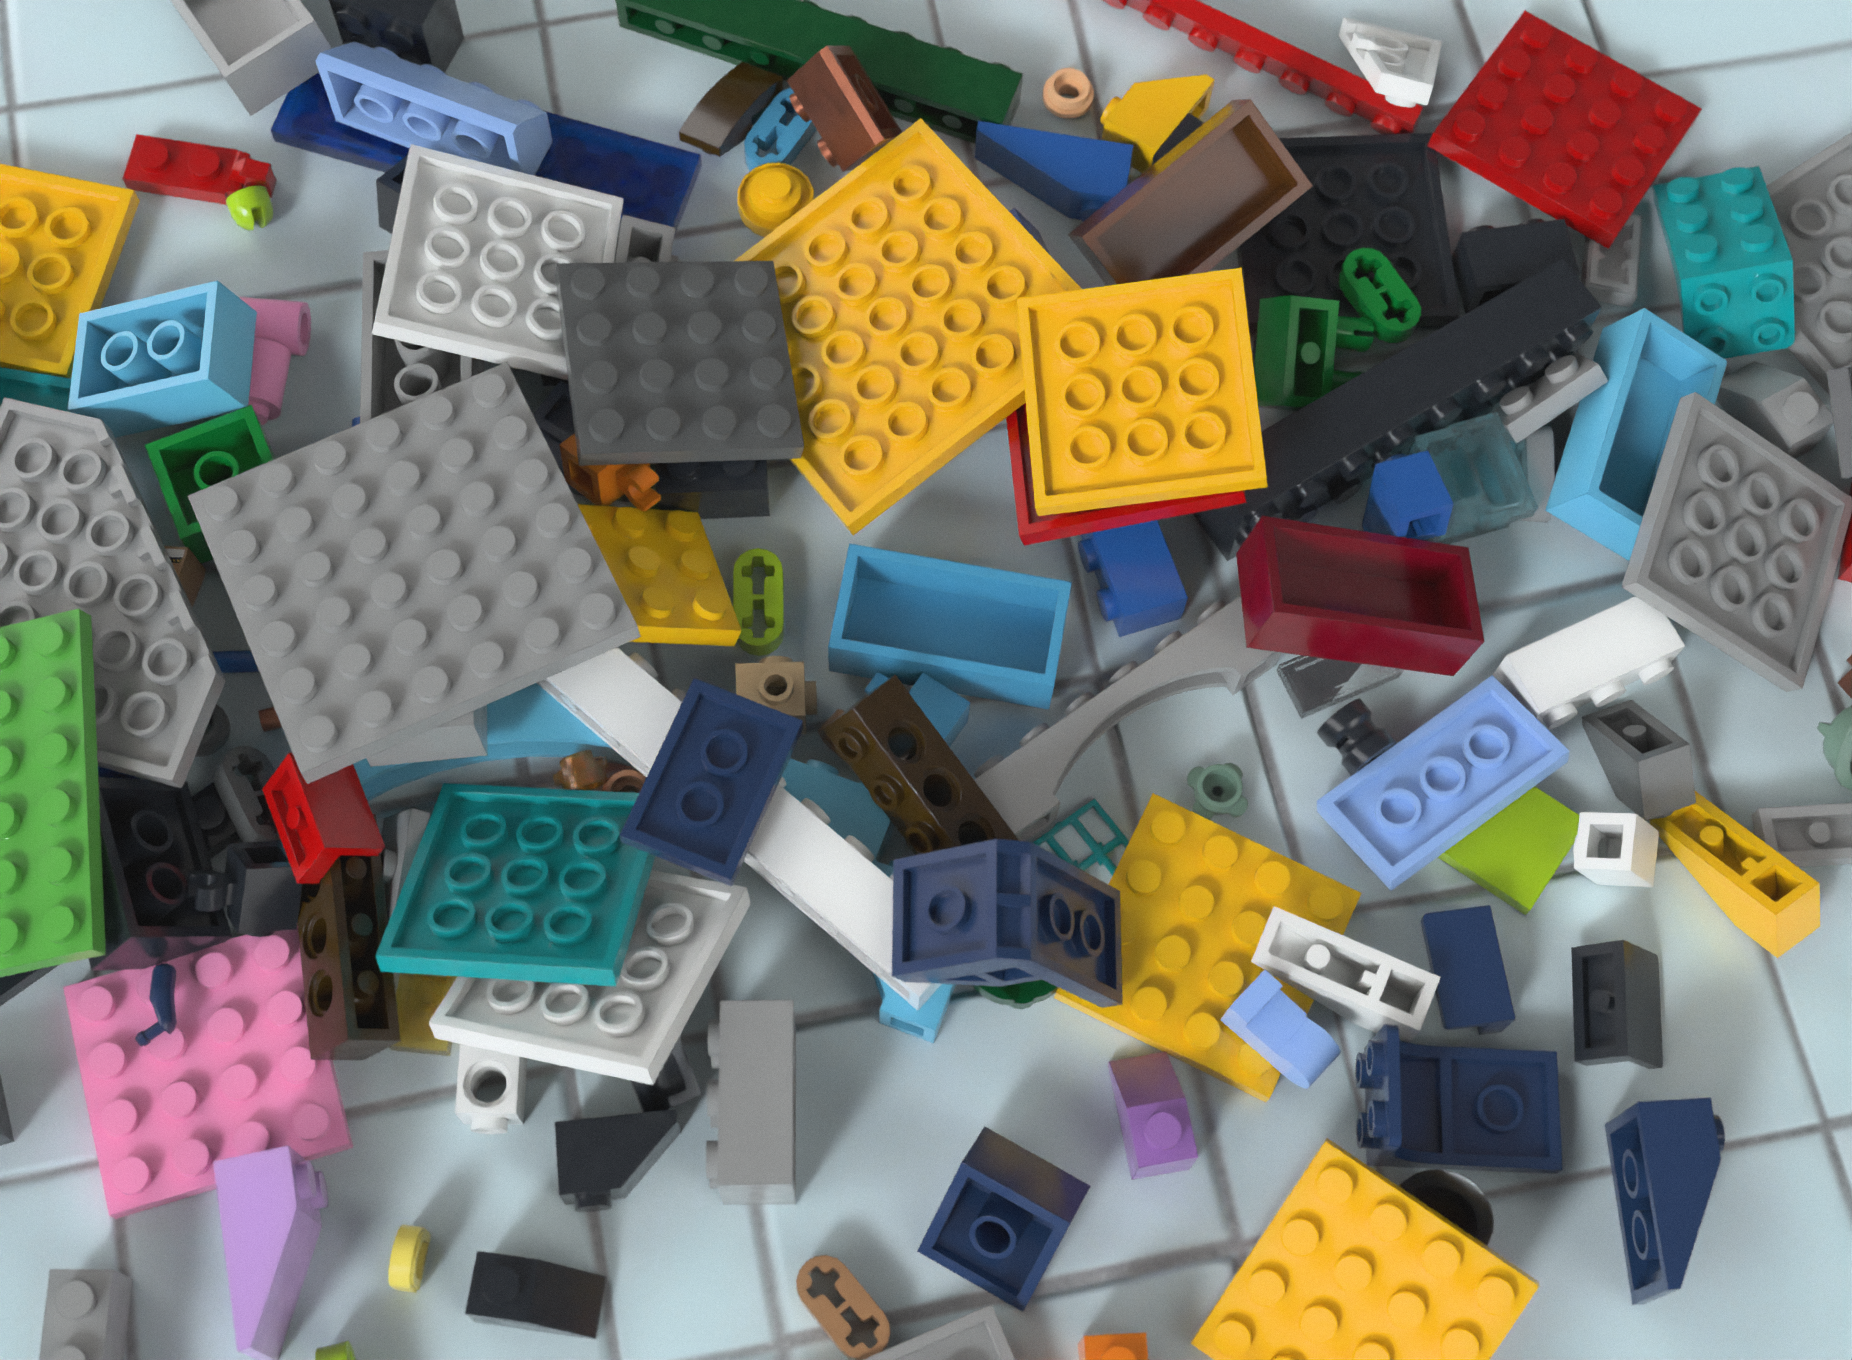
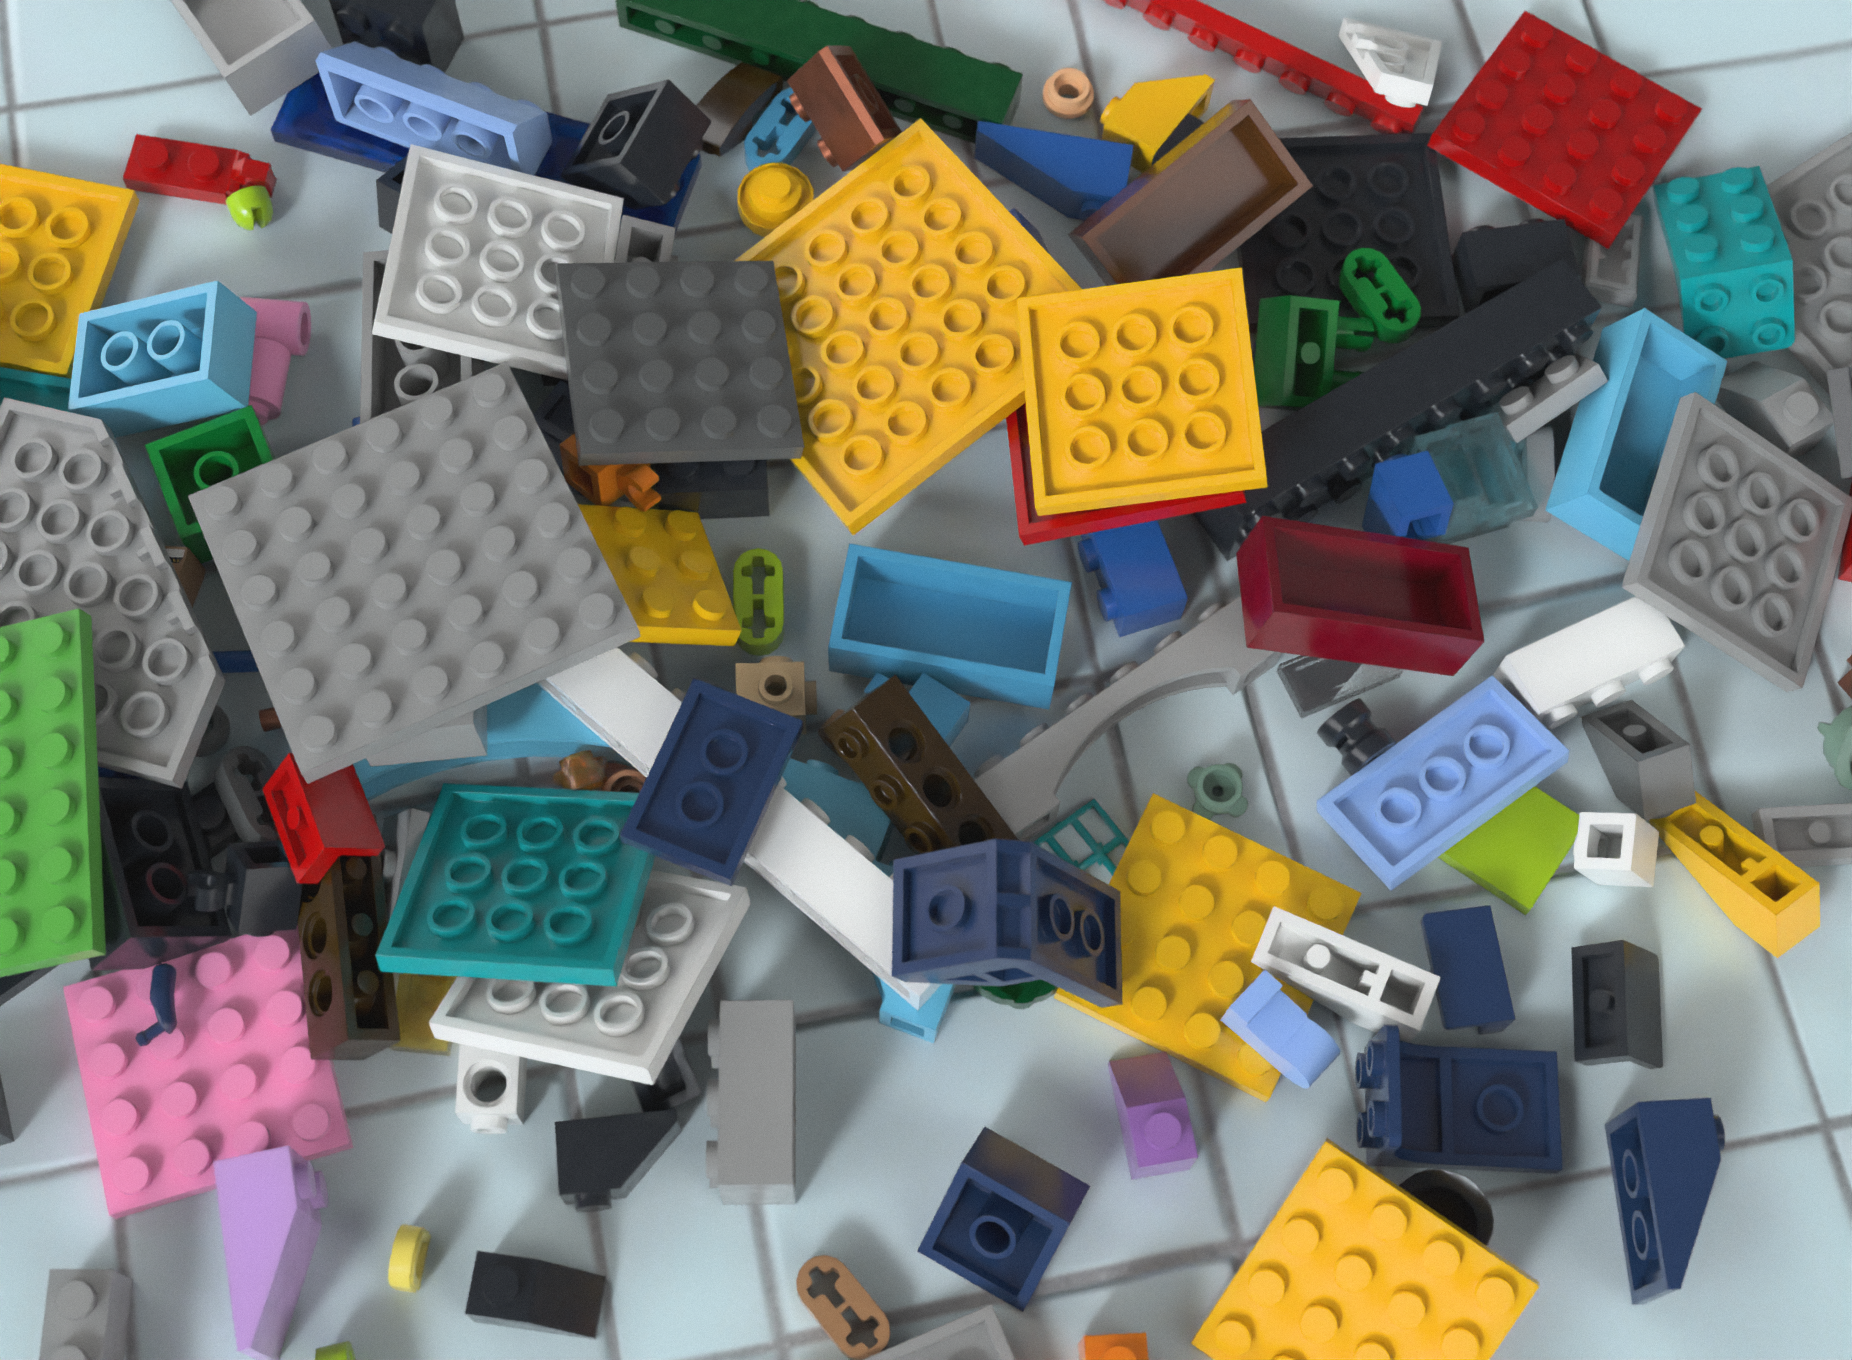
none -> black slope [560,79,712,210]

